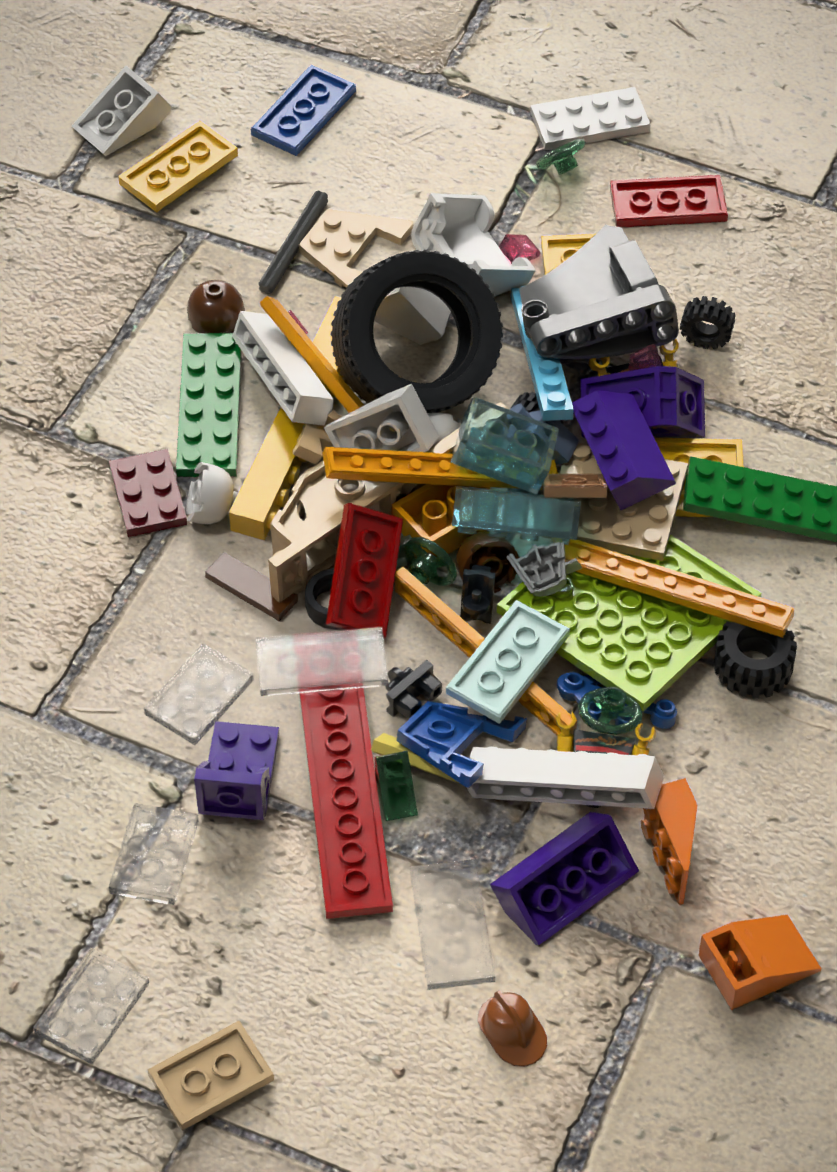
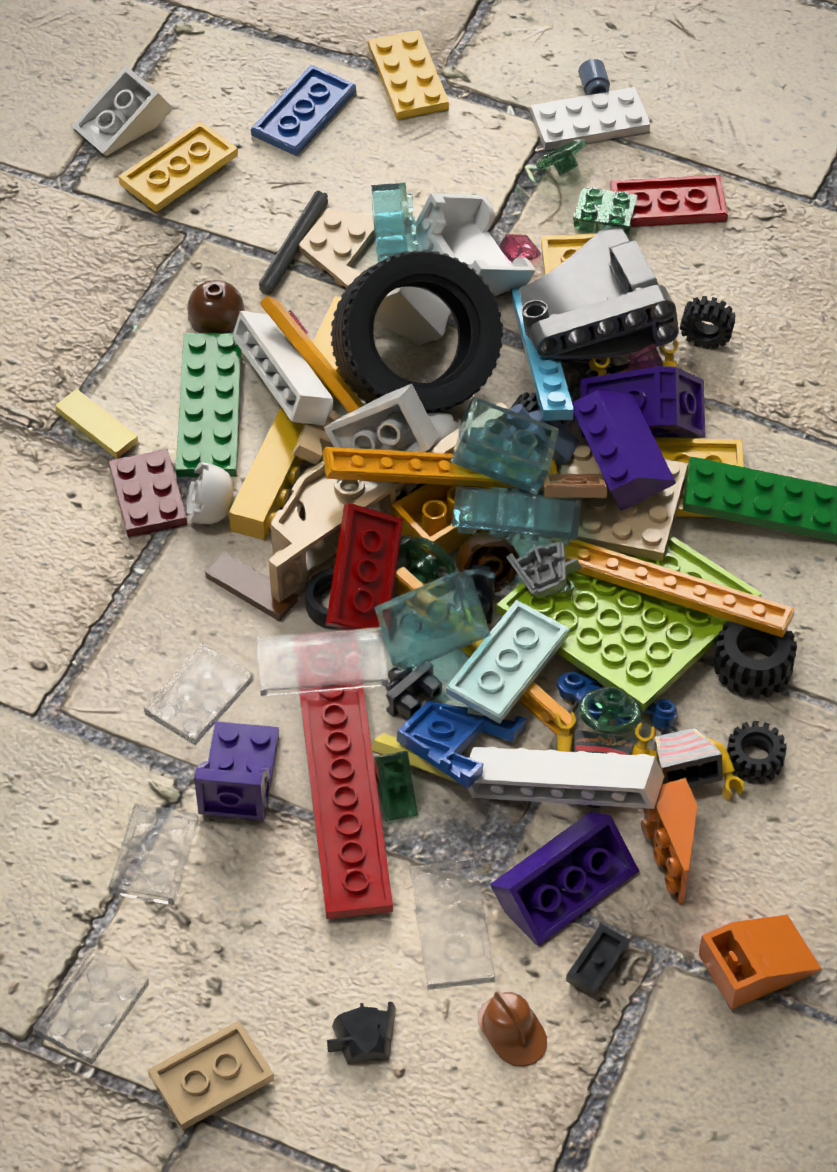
none -> light yellow tile [55,389,139,459]
none -> black piece [327,1002,396,1064]
none -> yellow plate [368,30,449,120]
none -> clear light blue brick [371,182,419,263]
none -> clear light blue brick [374,571,491,670]
none -> black plate [566,924,630,997]
none -> clear green hinge [573,187,638,235]
none -> sand blue brick [578,59,610,95]
none -> black torso [648,727,744,801]
none -> black tyre [727,721,787,784]

